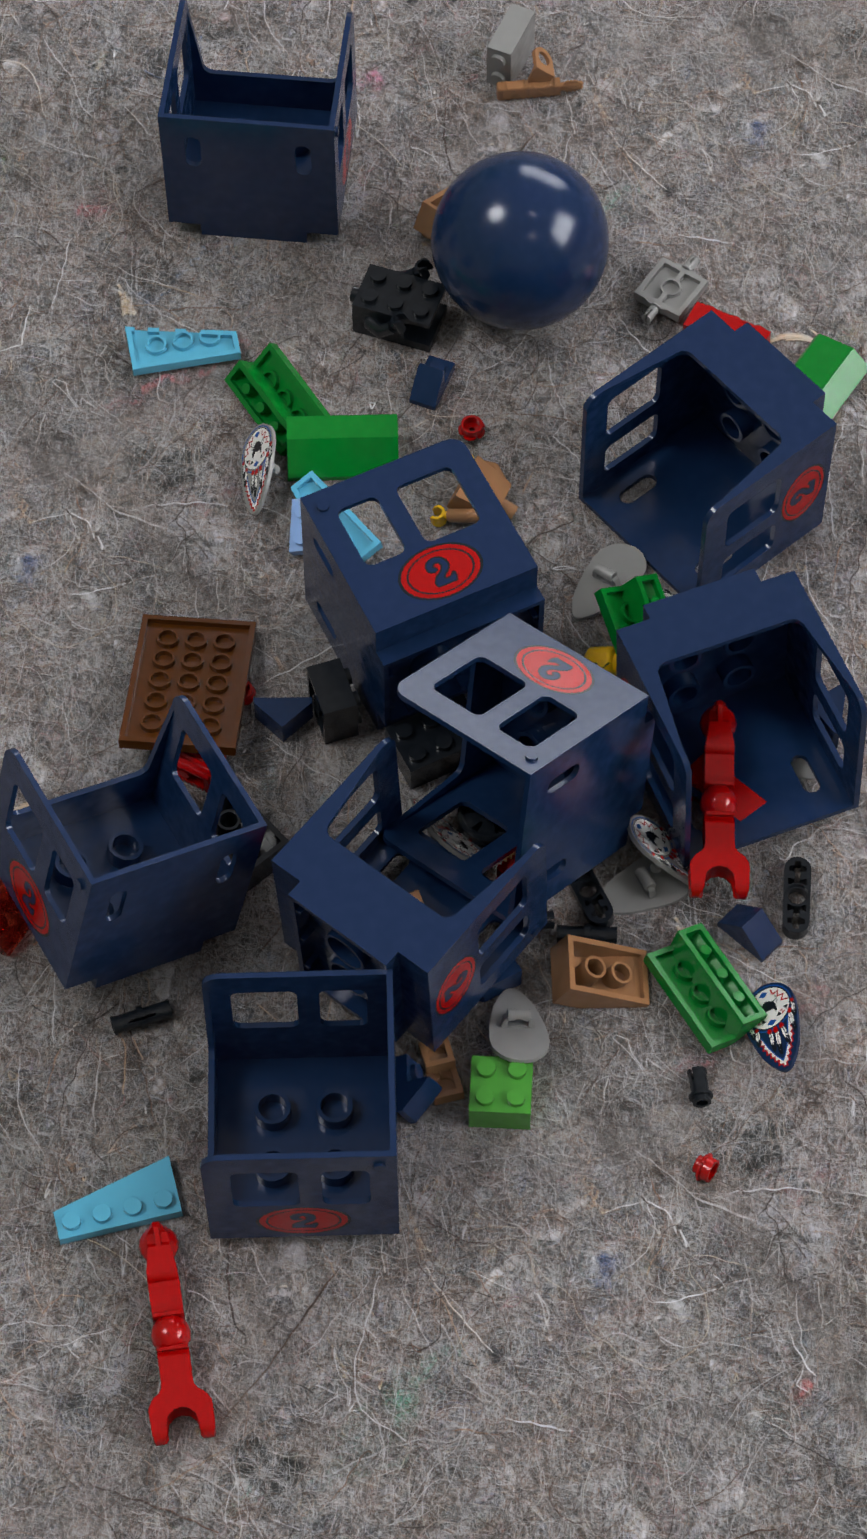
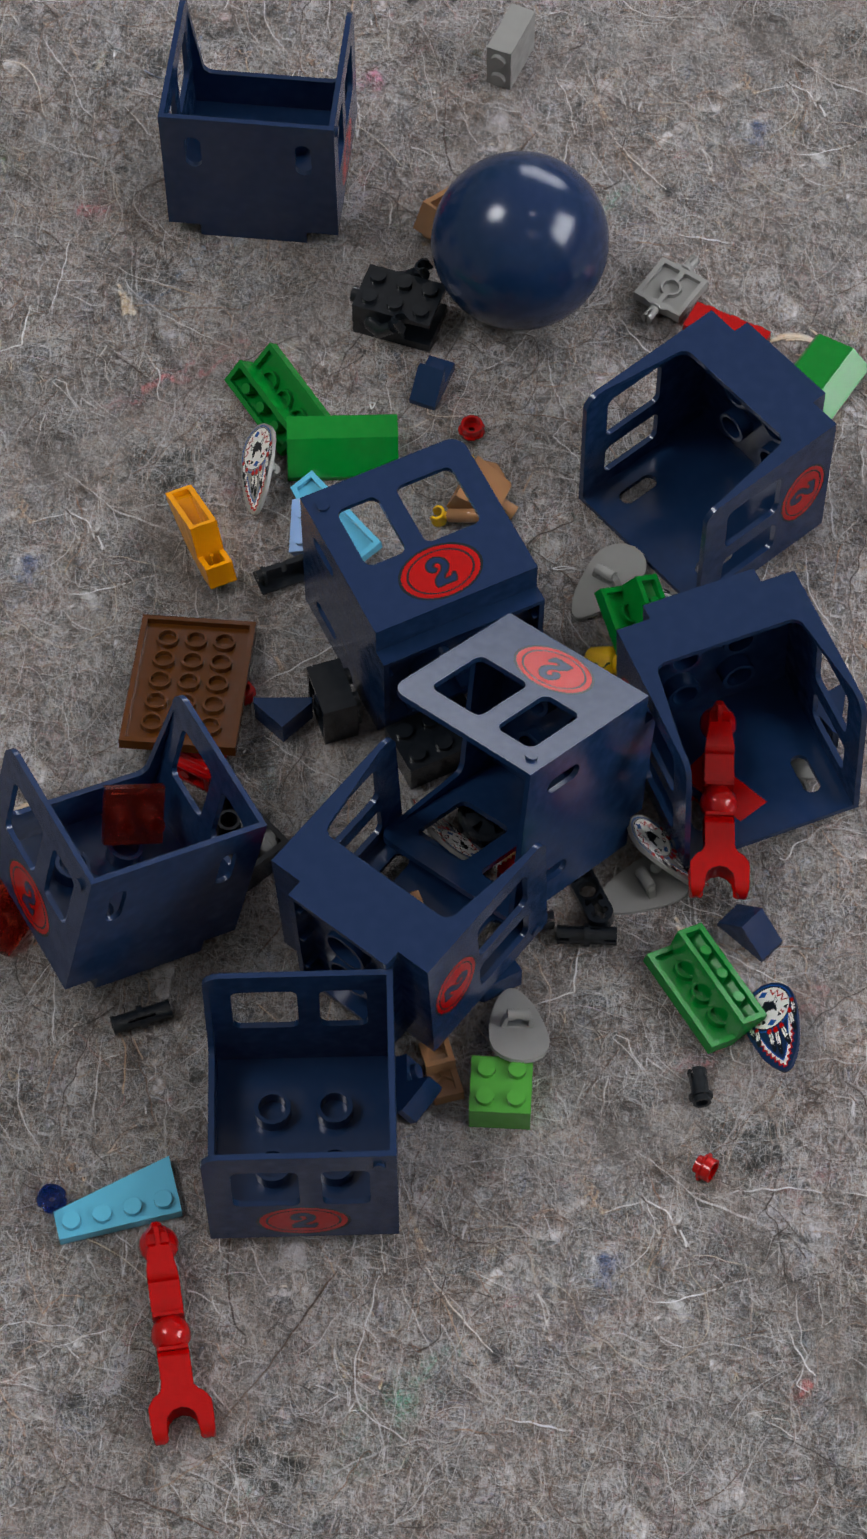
medium azure wing [125,326,241,376] -> none
medium nougat piece [496,47,583,101] -> none
medium nougat slope [550,934,650,1009] -> none
black beam [781,857,811,940] -> none
none -> clear blue plate [36,1183,67,1214]
none -> clear red plate [101,783,165,846]
none -> light orange slope [165,484,237,589]
none -> black hinge [253,553,304,596]

